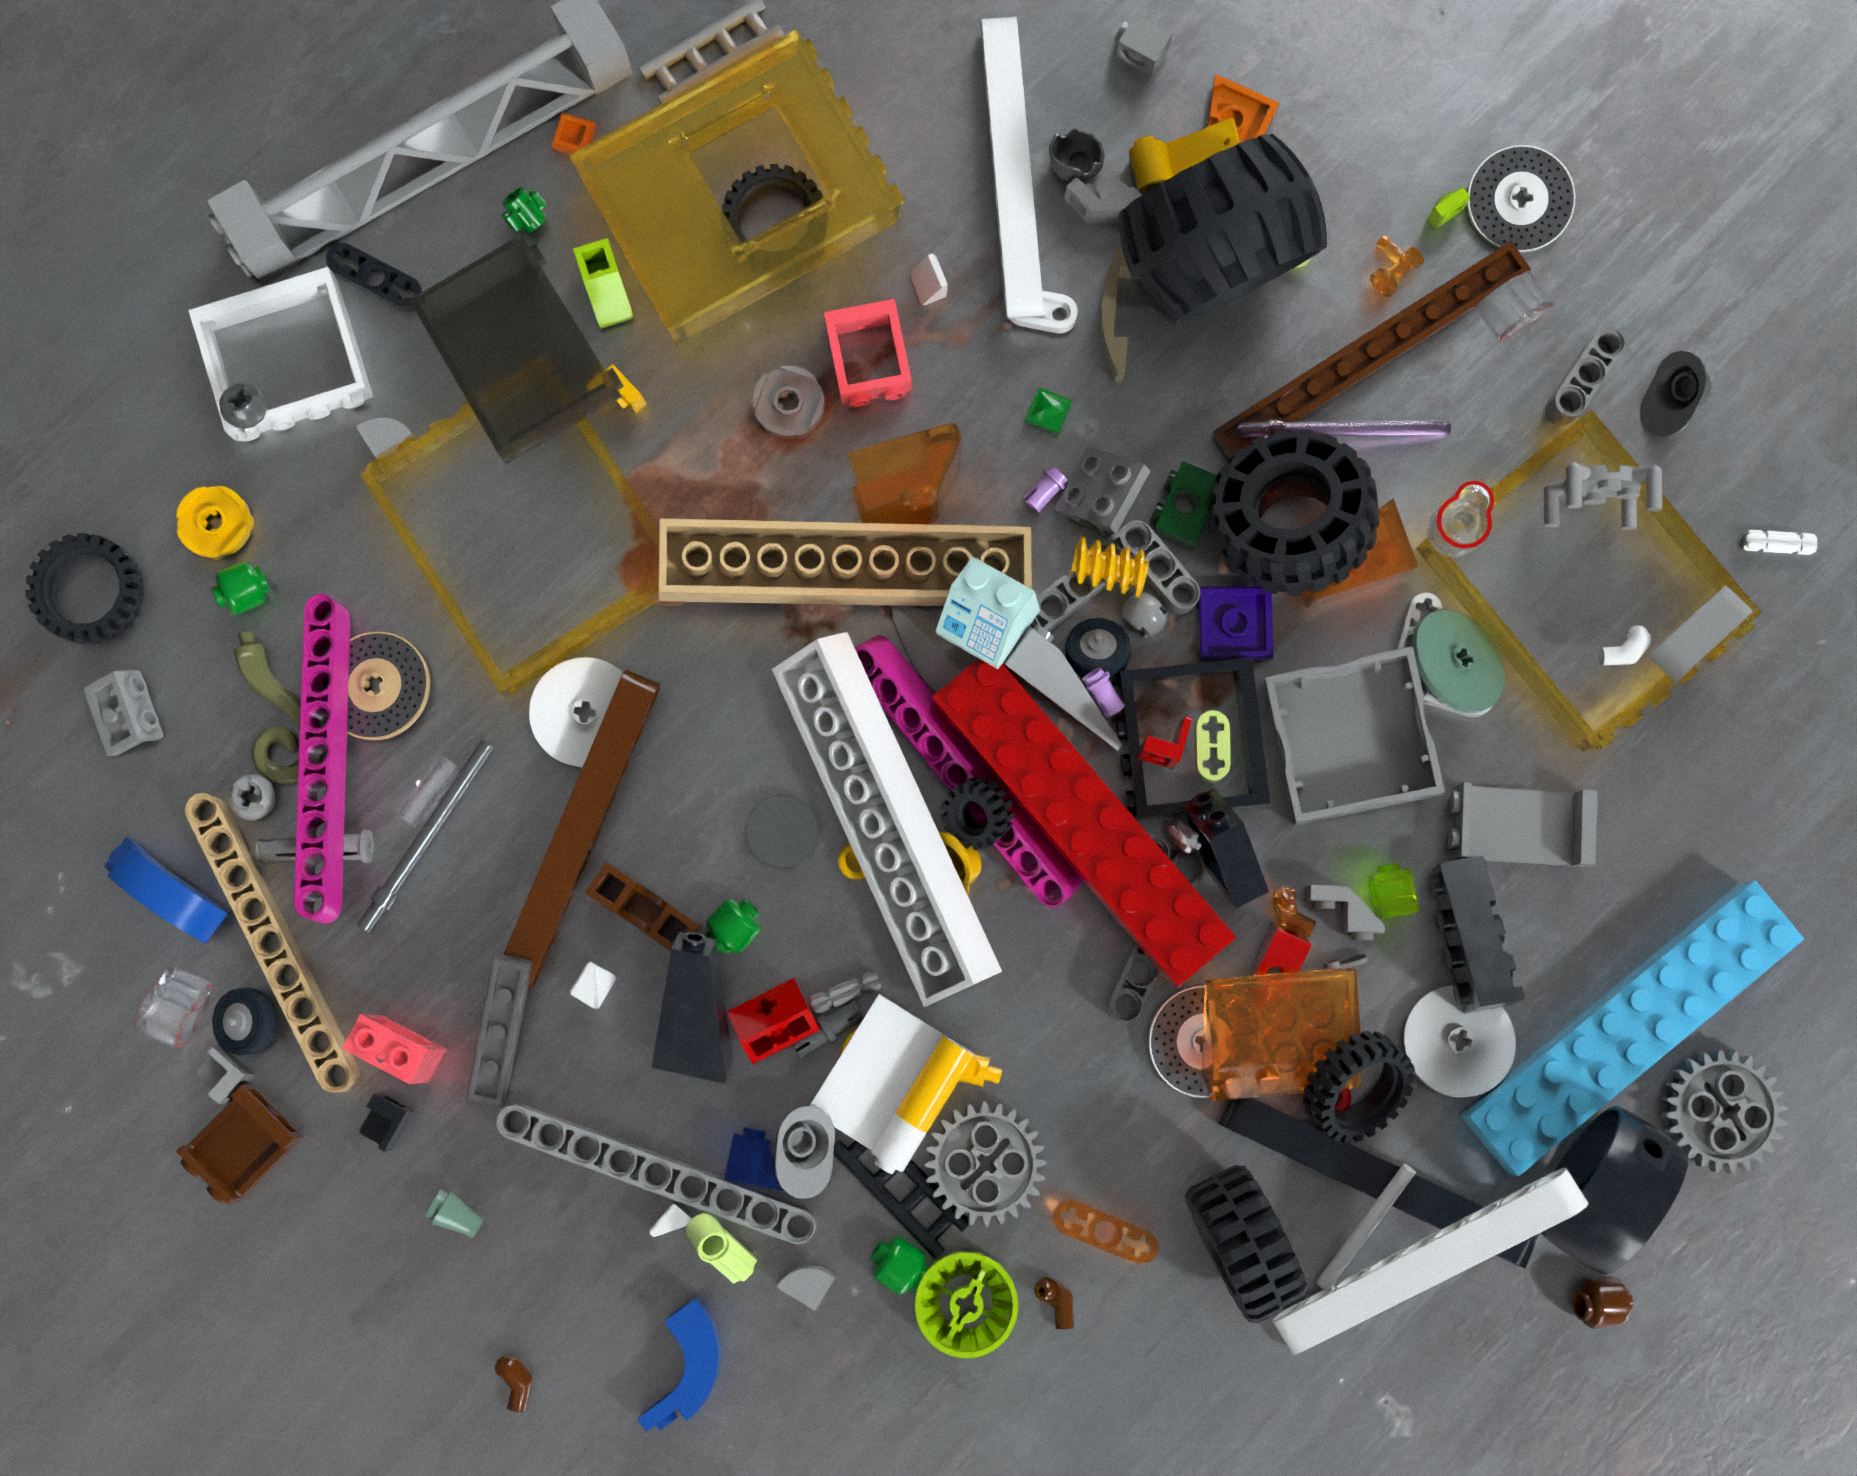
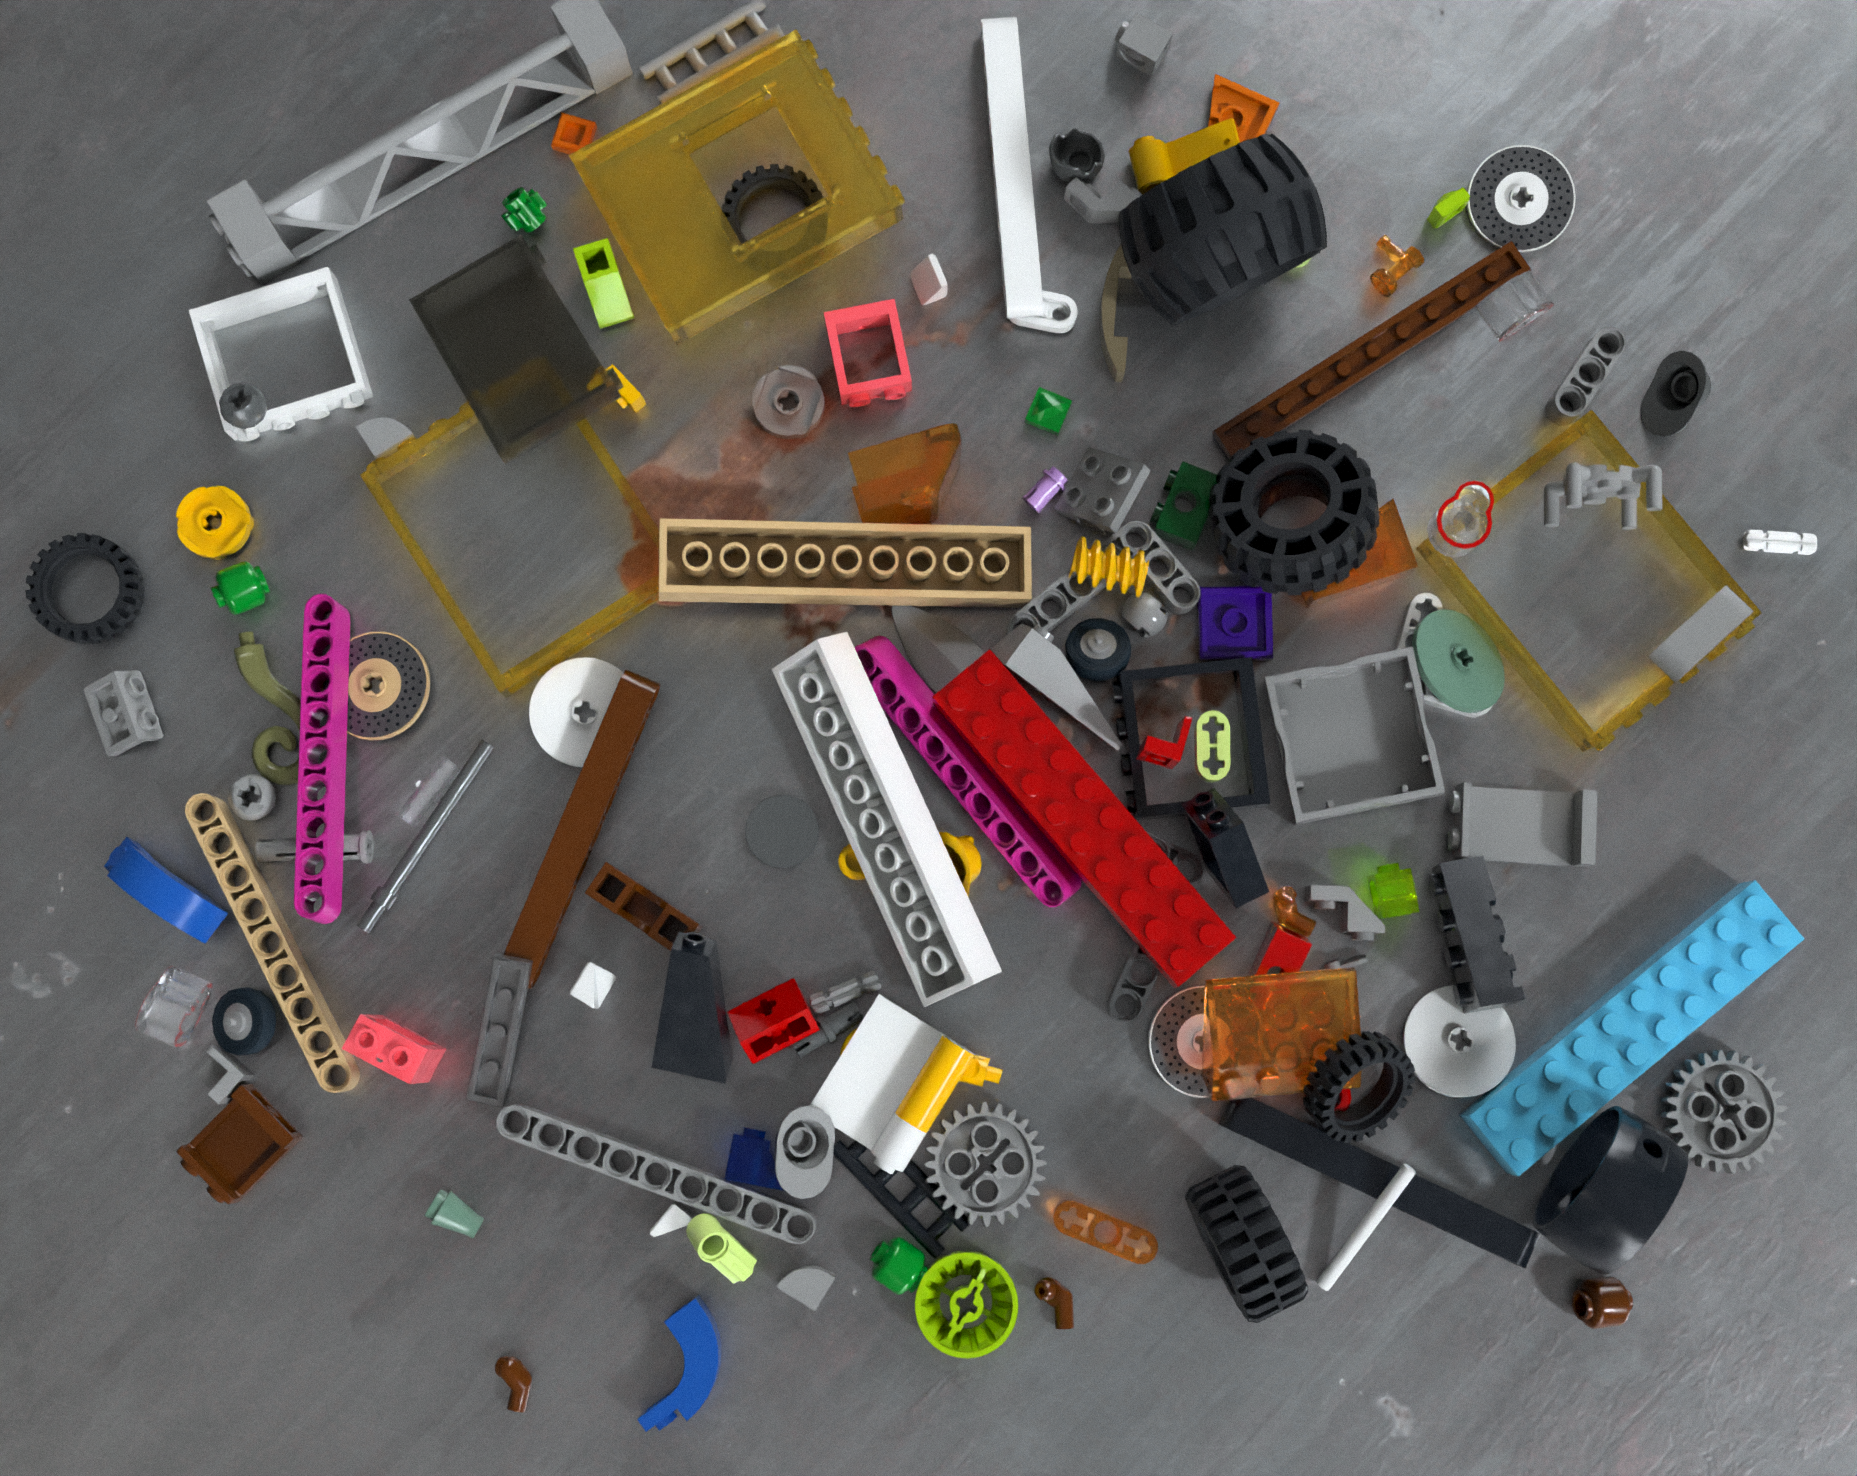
black beam [326,243,425,312] -> none
black panel [359,1093,414,1152] -> none
green head [706,898,761,954] -> none
light aqua slope [936,556,1040,669] -> none
black tyre [941,777,1014,850] -> none
lavender pin [1082,668,1125,718] -> none
white axle [1163,817,1202,853] -> none
clear purple bar [1237,419,1451,438] -> none
white beam [1272,1168,1588,1355] -> none
white arm [1599,626,1651,666] -> none

